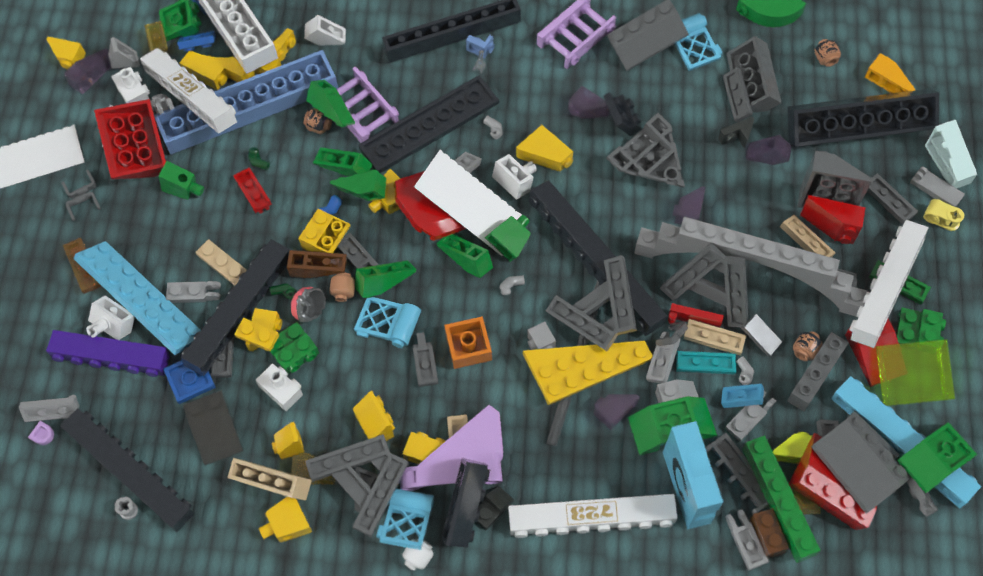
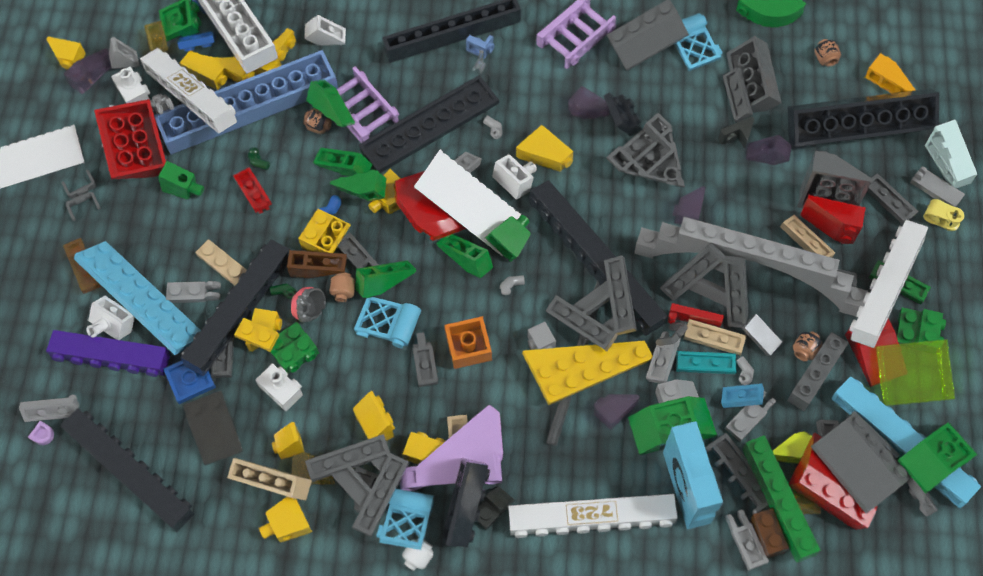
light grey bush [115,497,138,520] -> none

